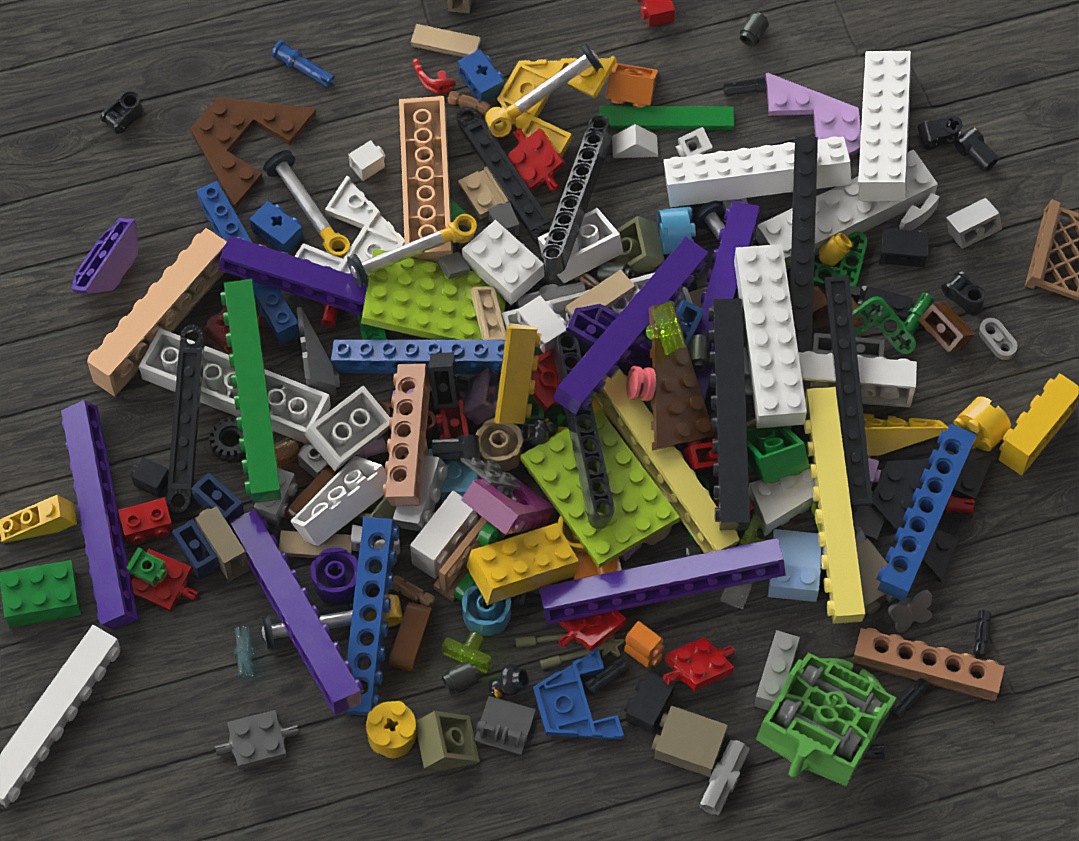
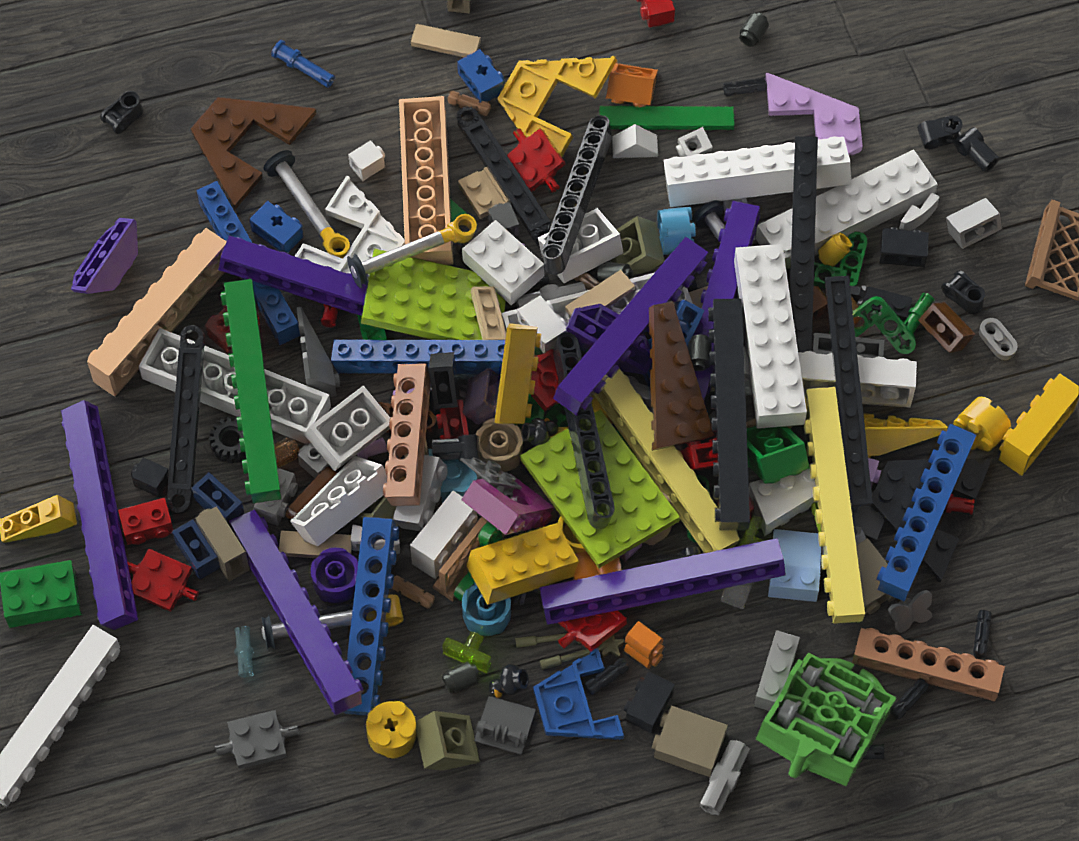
green brick [126,547,167,587] -> none
reddish brown beam [389,602,433,673] -> none
red piece [413,59,456,95] -> none
dark grey tile [438,252,470,279] -> none
piece [485,42,604,137] -> none
coral wheel [626,366,656,401] -> none
clear neon green tile [646,302,685,355] -> none
red plate [663,637,735,691] -> none
white brick [858,51,911,201] -> none

